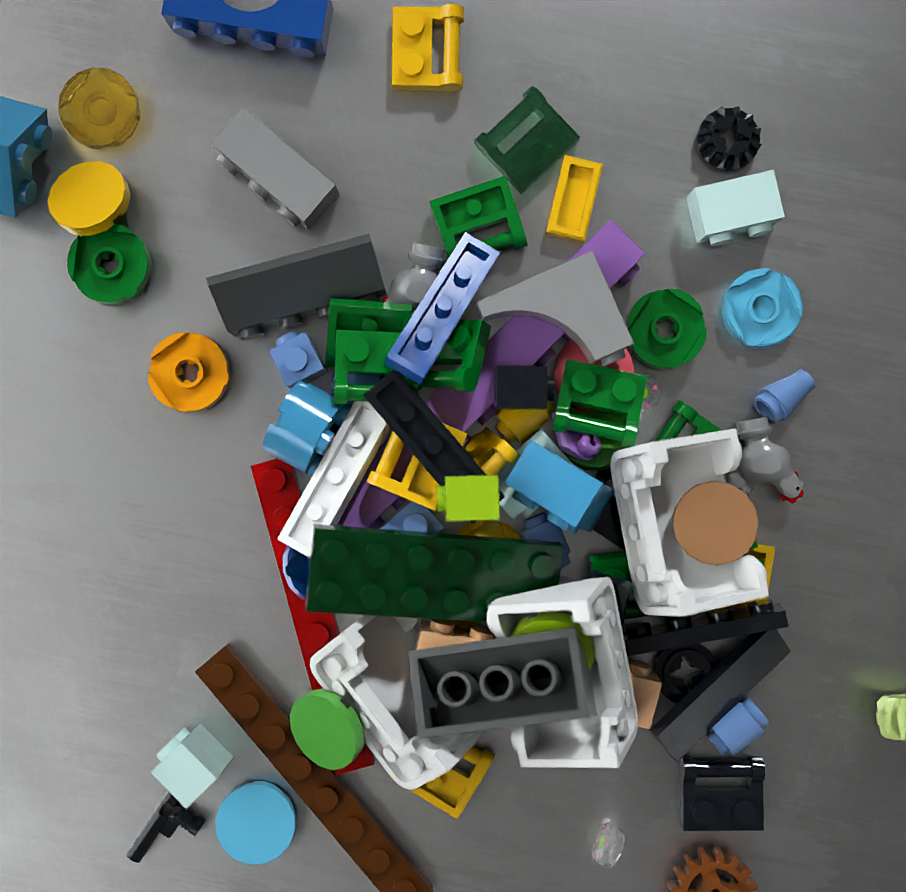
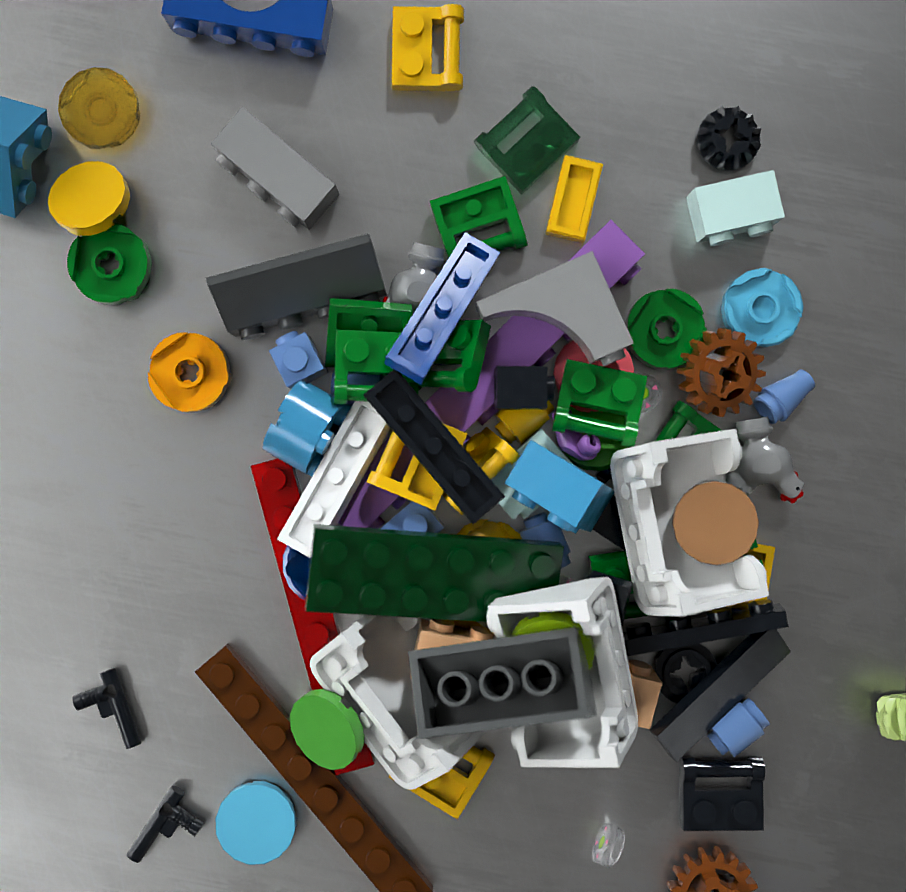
light aqua brick [150,723,233,809] -> none
lime brick [437,475,500,521] -> none
none -> black hose [72,668,142,749]
none -> dark orange gear [677,328,766,417]

